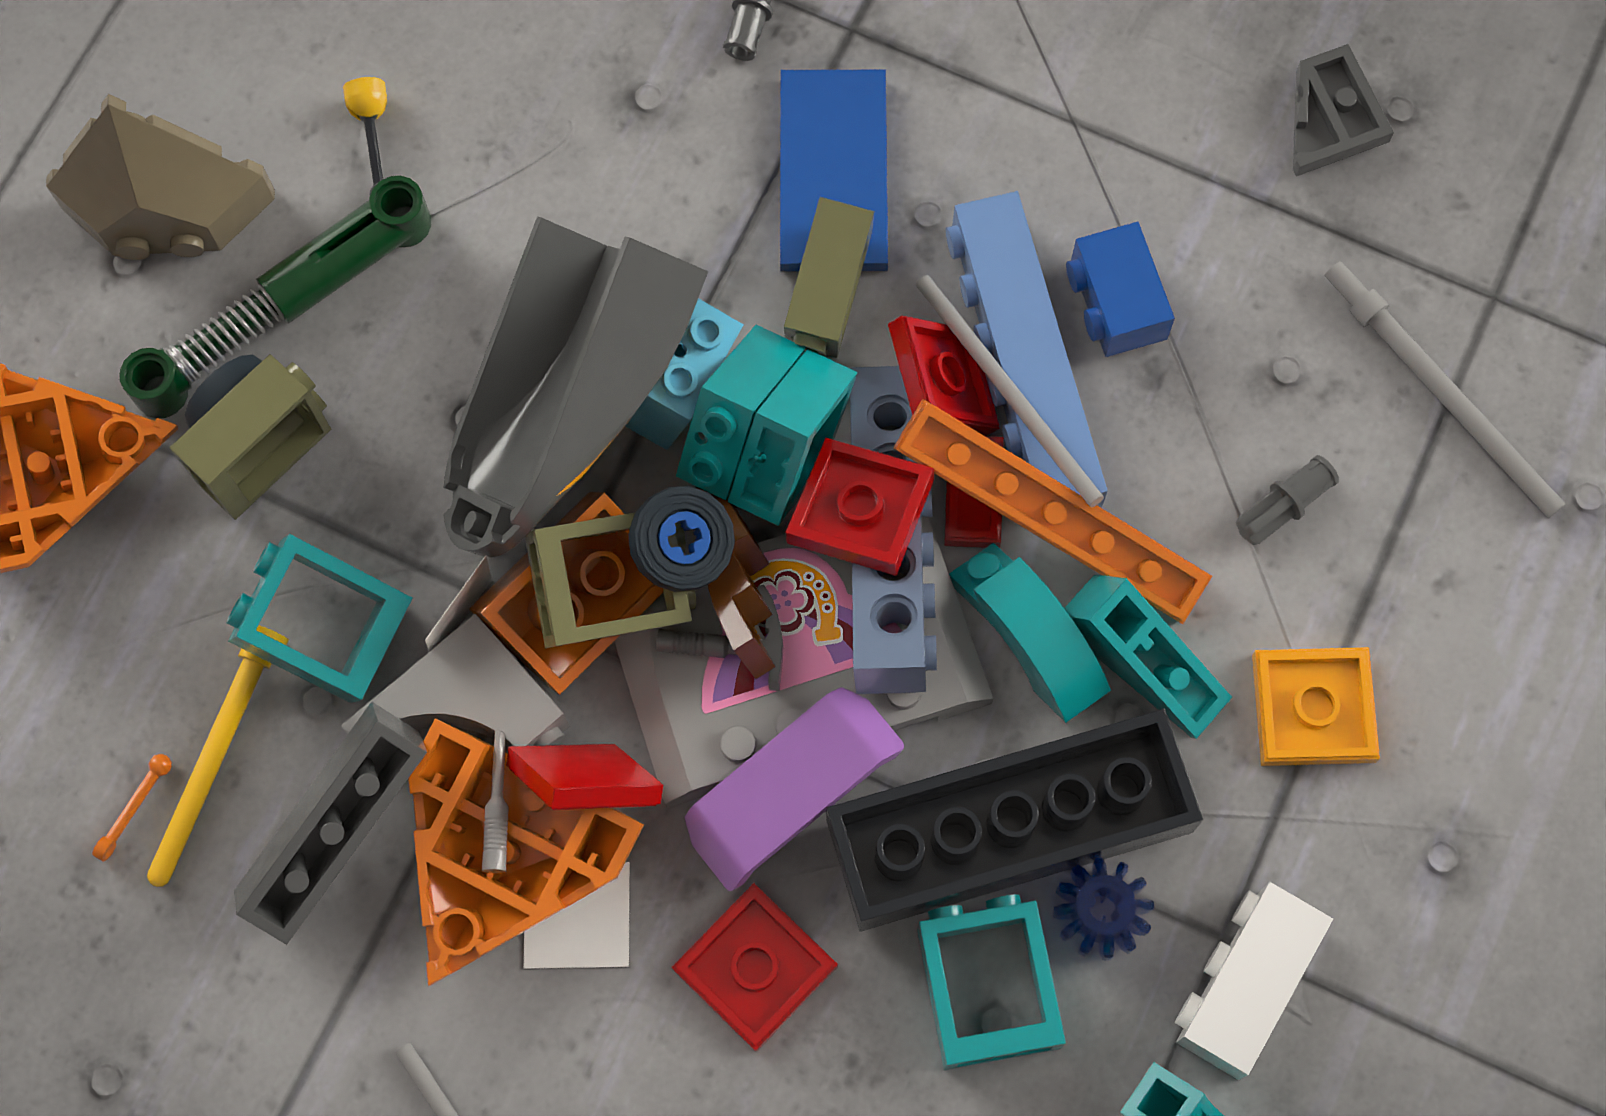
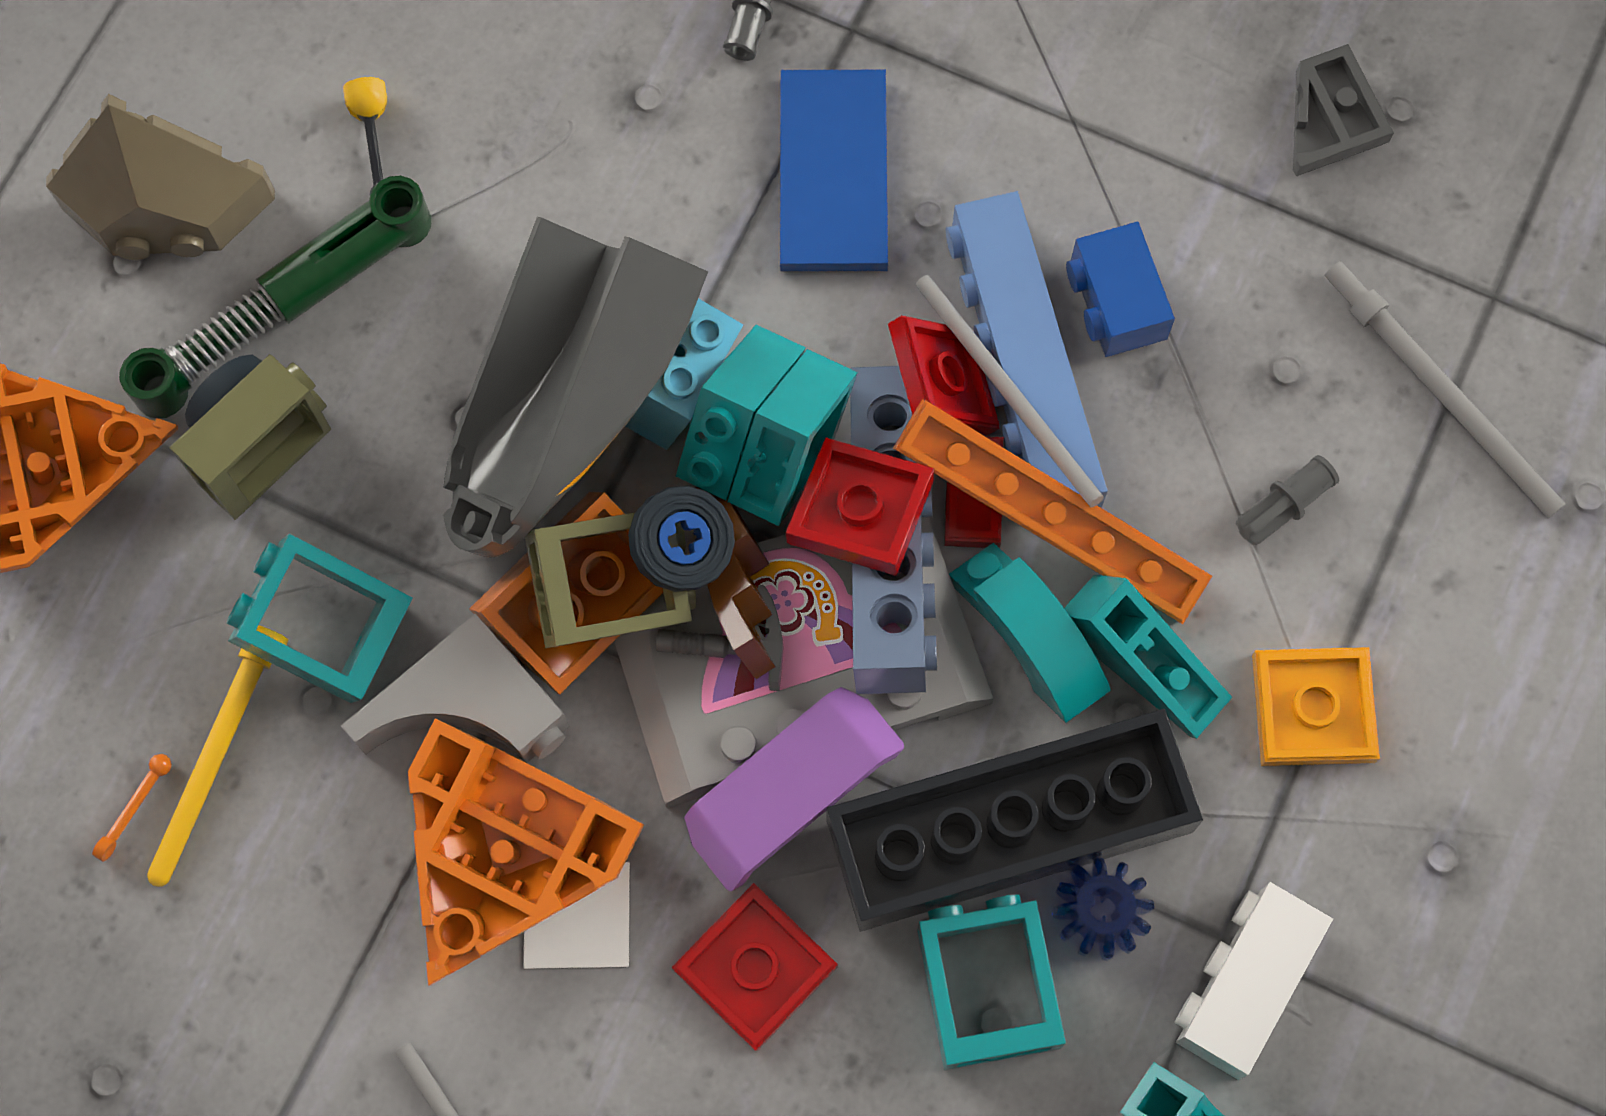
dark grey brick [234,701,427,945] -> none
white sticker [425,555,492,651] -> none
light grey piece [482,730,509,873] -> none
red tile [506,744,664,810] -> none
olive window [784,197,874,358] -> none

